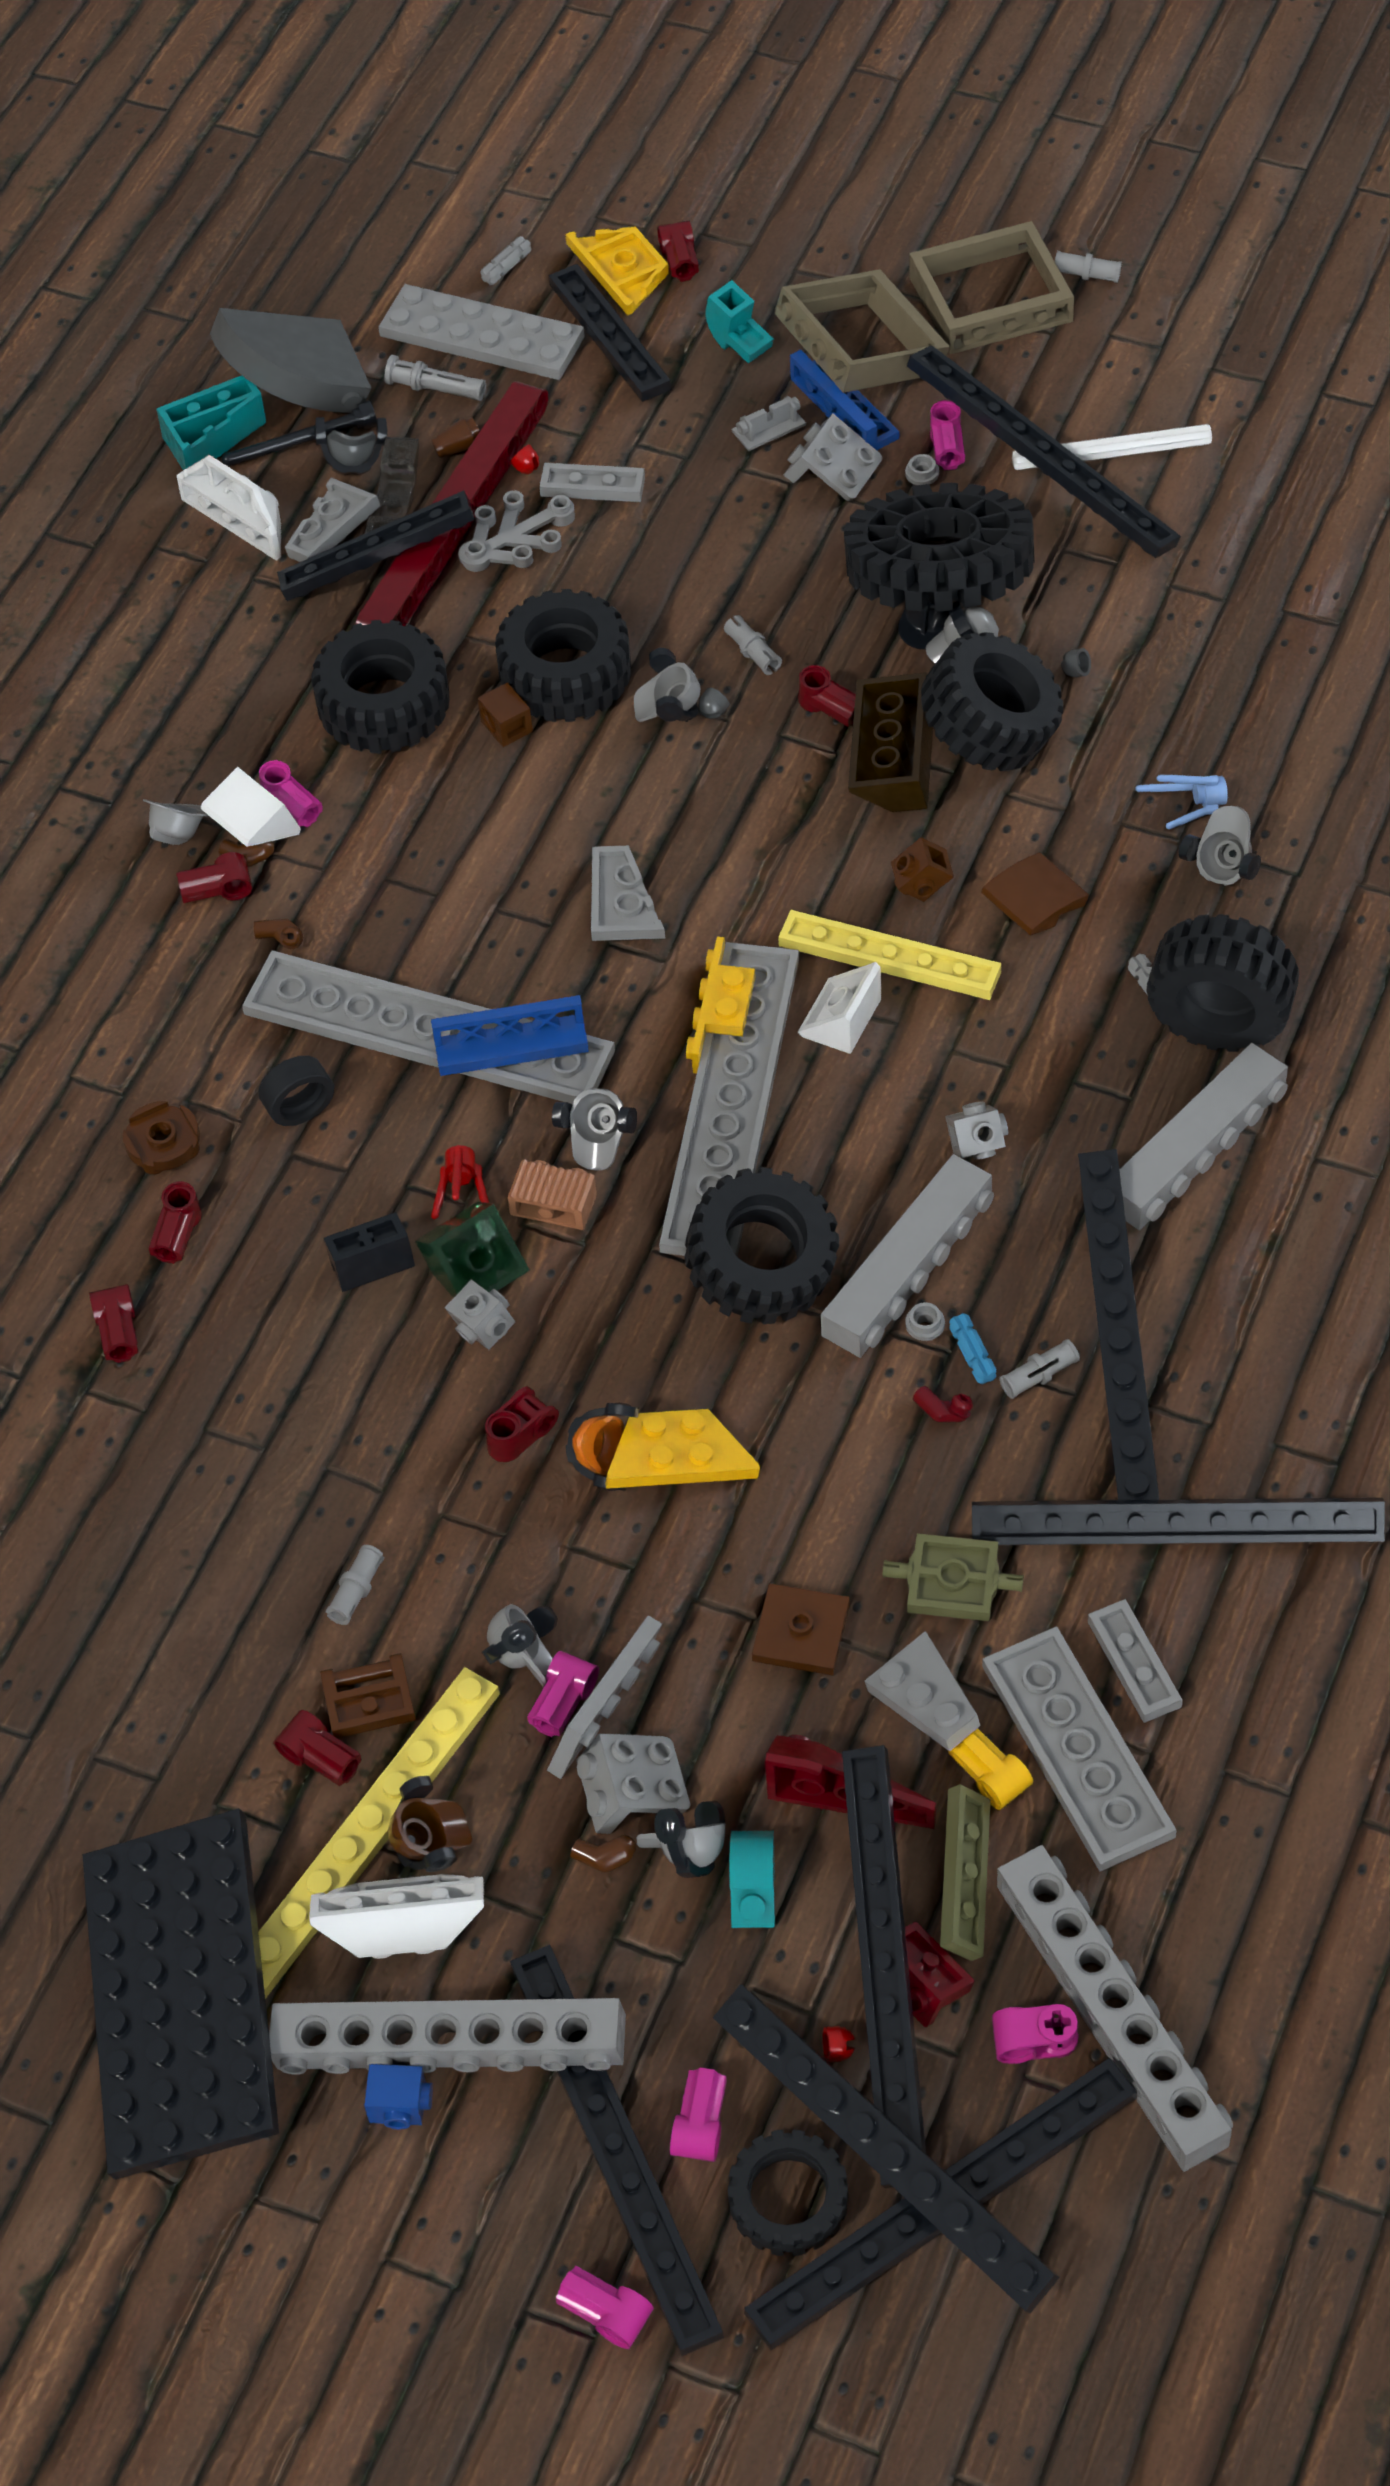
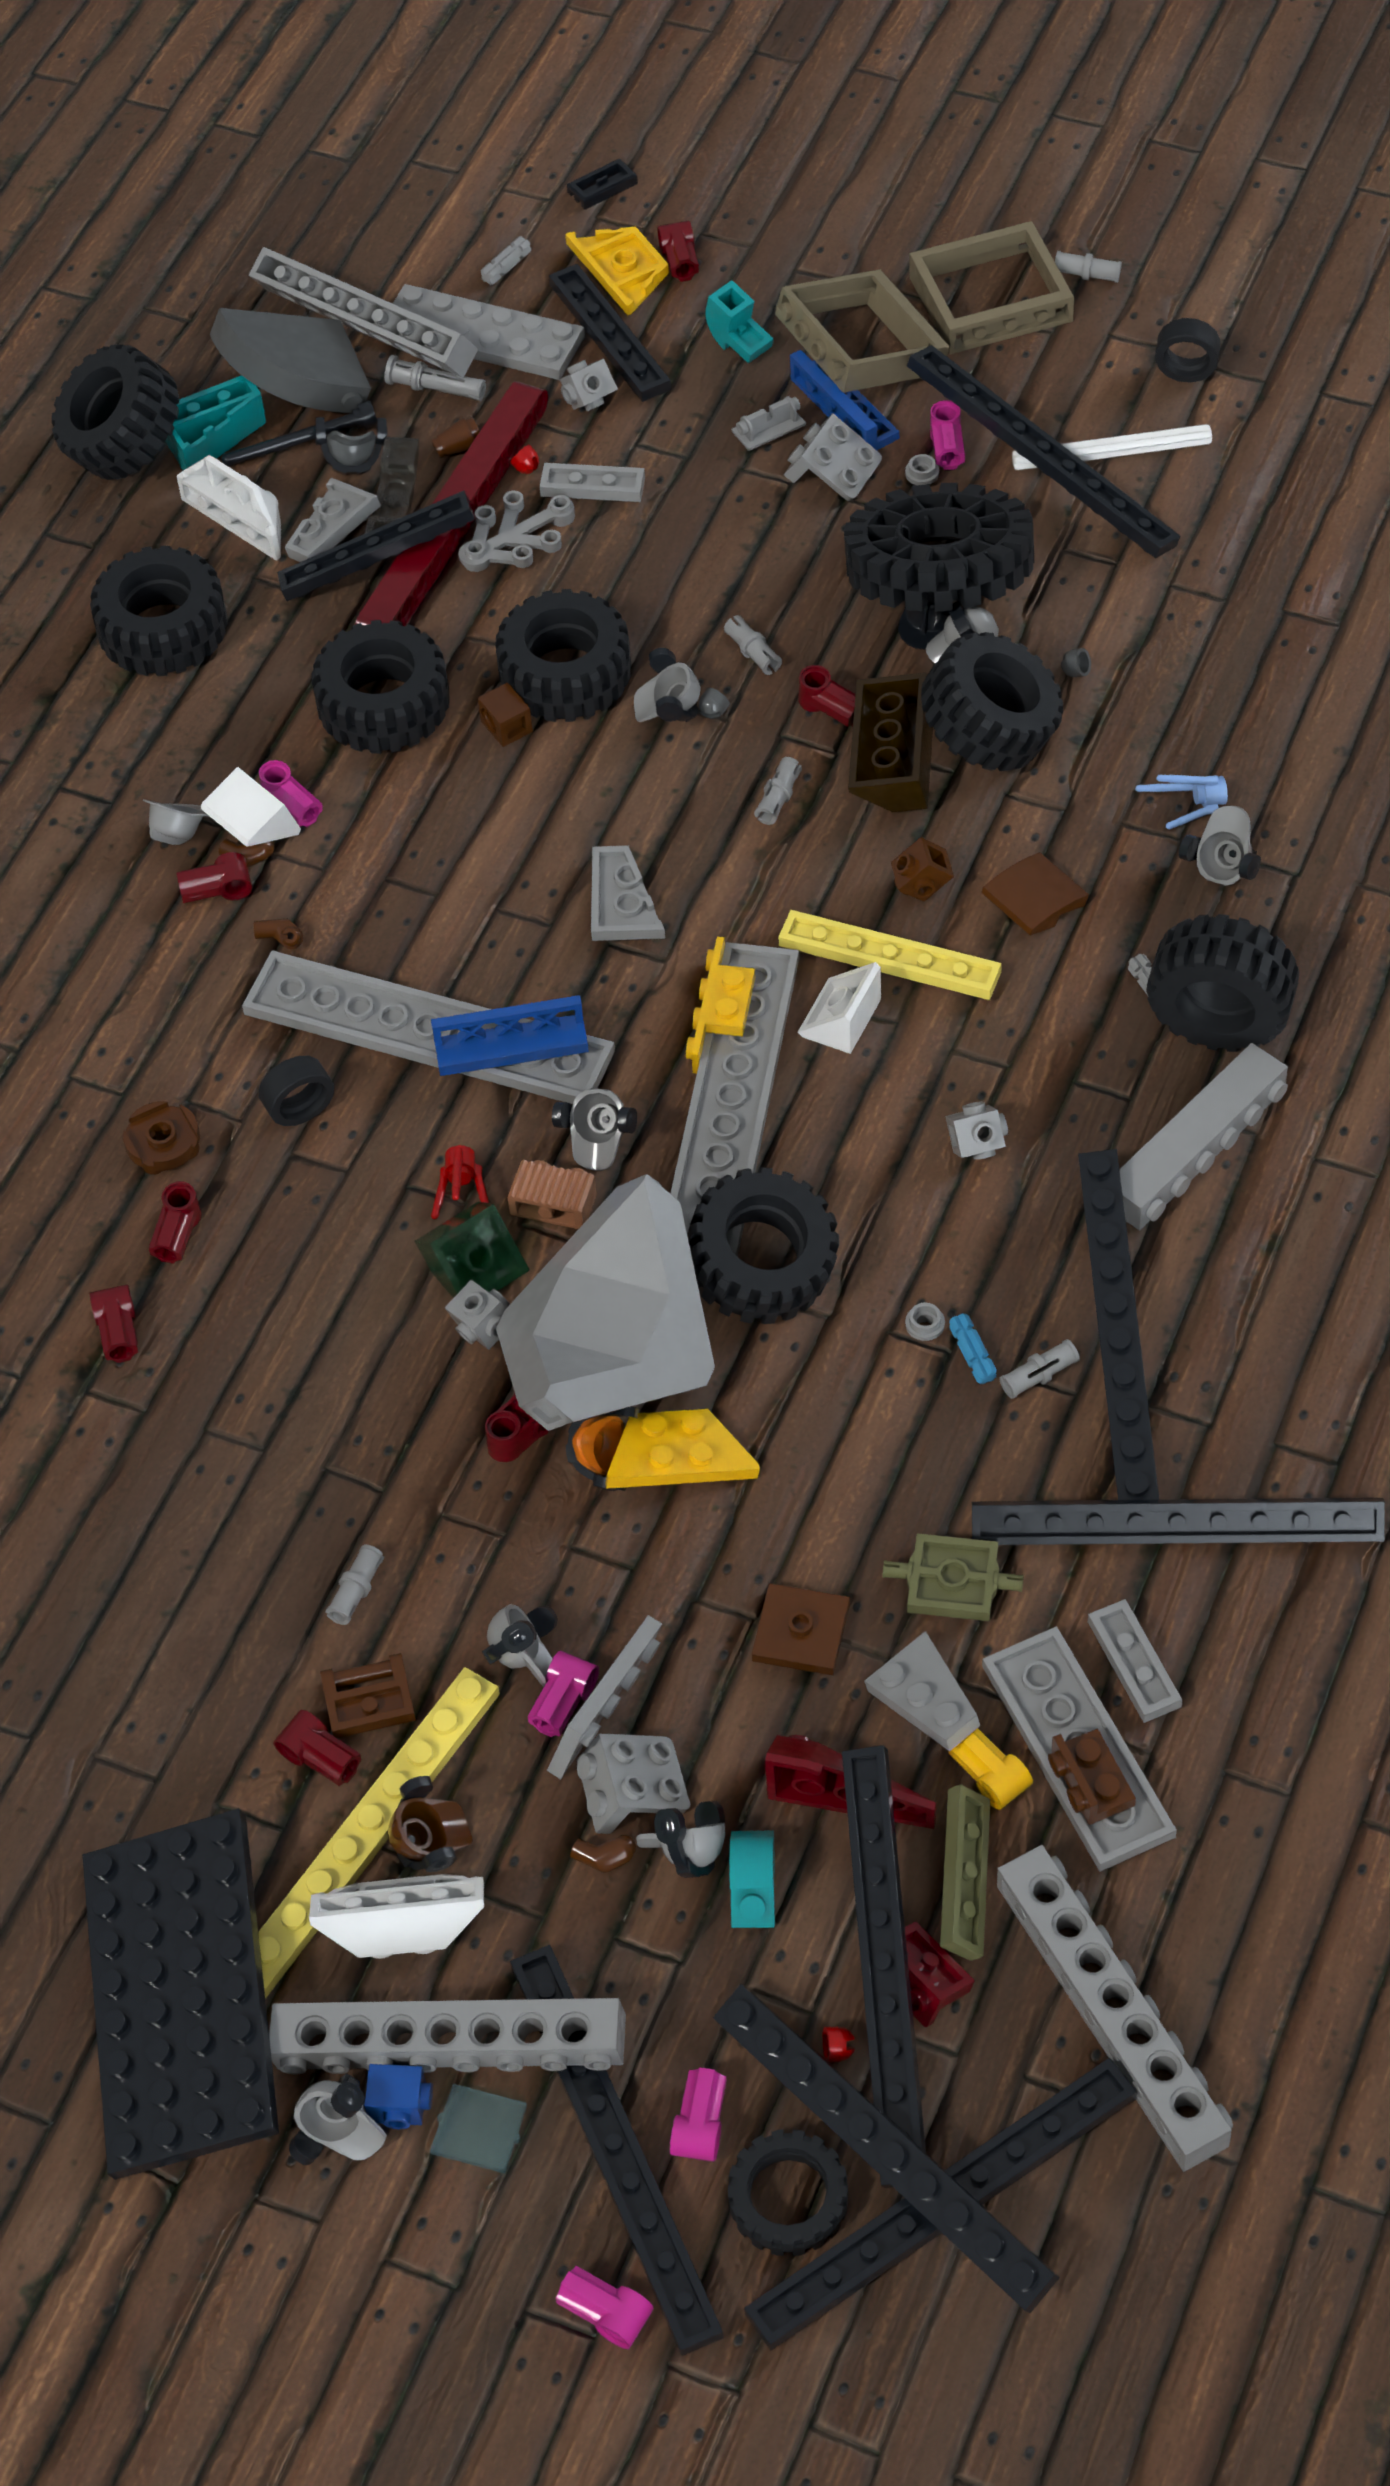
black hinge [323,1212,415,1292] -> none
light grey brick [821,1154,994,1358] -> none
dark red arm [913,1386,973,1422] -> none
dark pink piece [992,2004,1078,2064] -> none
none -> black tyre [51,344,179,480]
none -> black tyre [90,545,228,677]
none -> light grey brick [248,247,478,378]
none -> light grey cap [289,2073,386,2165]
none -> clear light blue piece [430,2084,527,2173]
none -> light grey panel [496,1174,715,1431]
none -> light grey brick [560,359,618,411]
none -> black tile [567,158,638,210]
none -> light grey pin [754,757,802,825]
none -> reddish brown bracket [1048,1728,1136,1825]
none -> black tyre [1155,318,1221,383]

